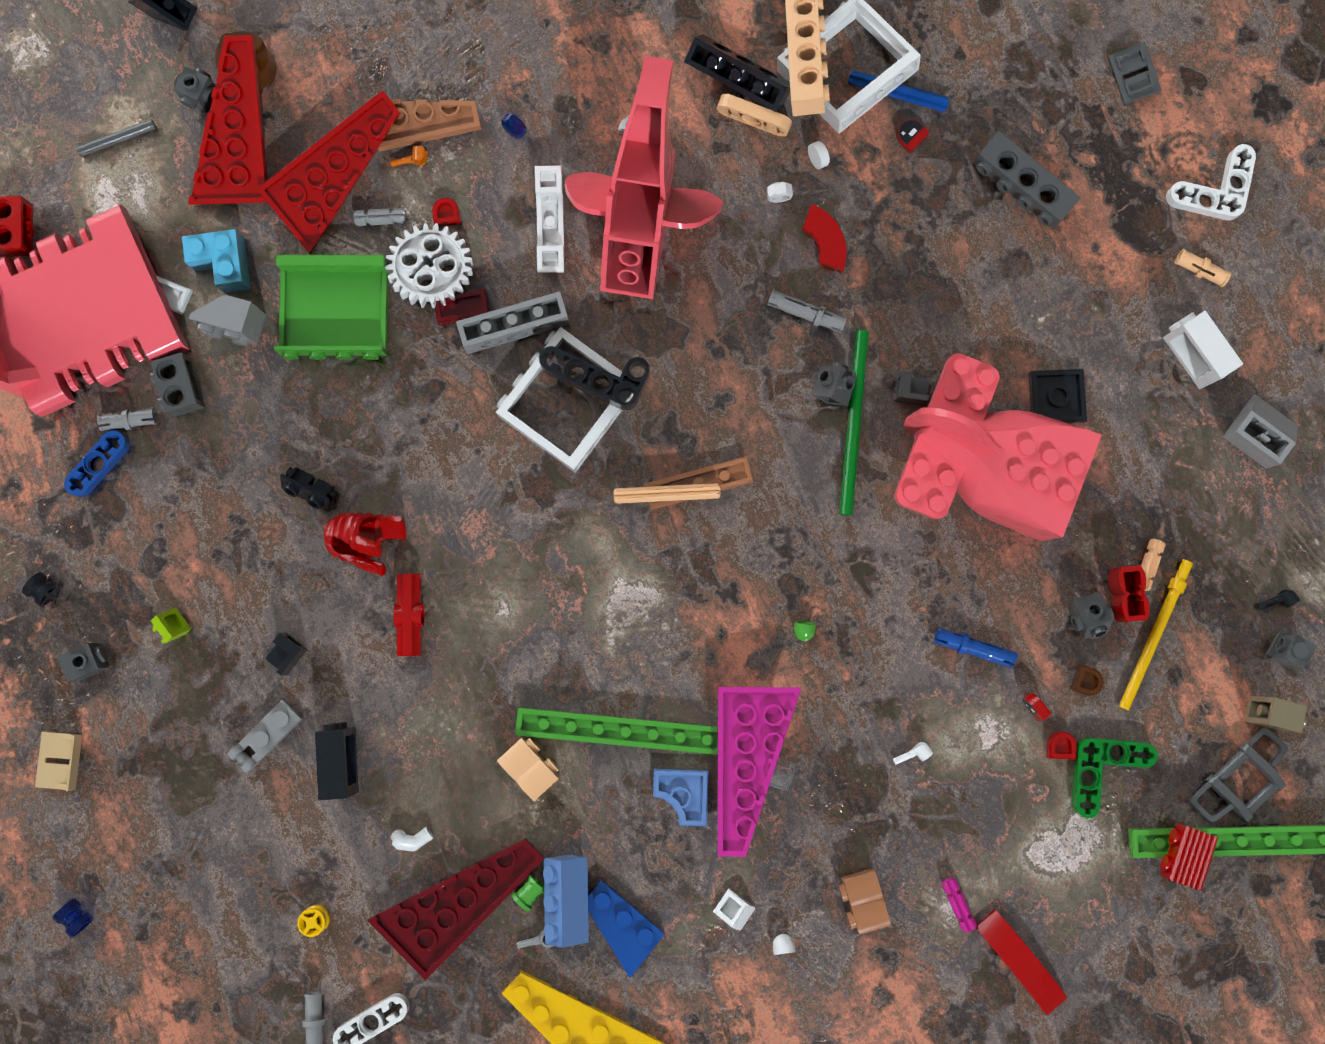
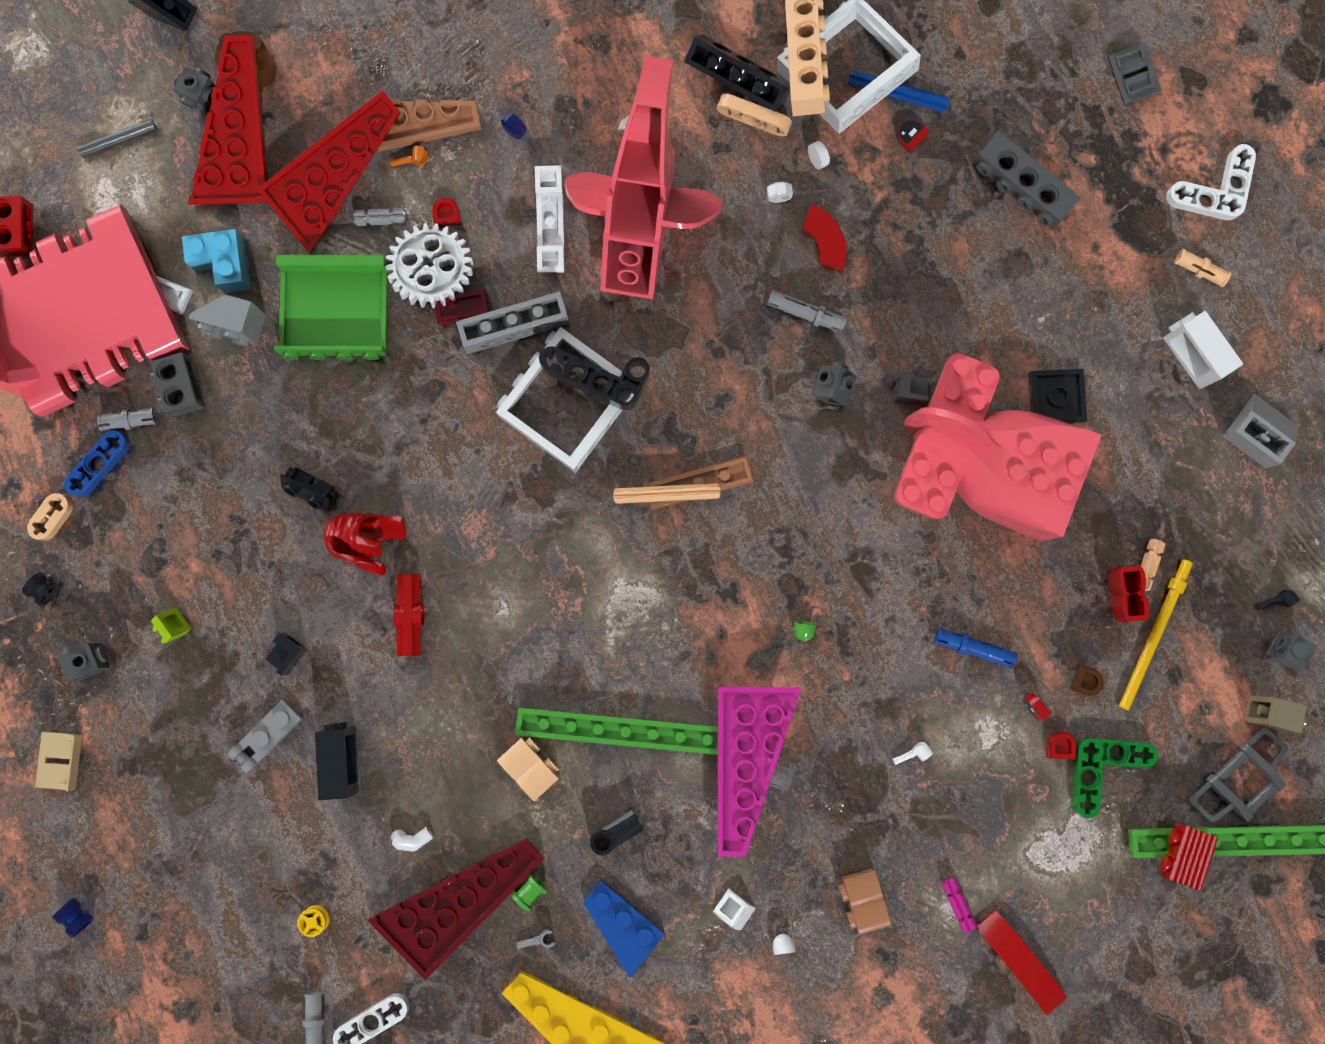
medium blue brick [543,854,589,948] -> none
medium blue tile [653,768,709,826] -> none
green piece [839,330,869,516] -> none
dark grey brick [1070,592,1114,640] -> none
none -> light nougat beam [27,493,73,541]
none -> black piece [590,809,644,856]

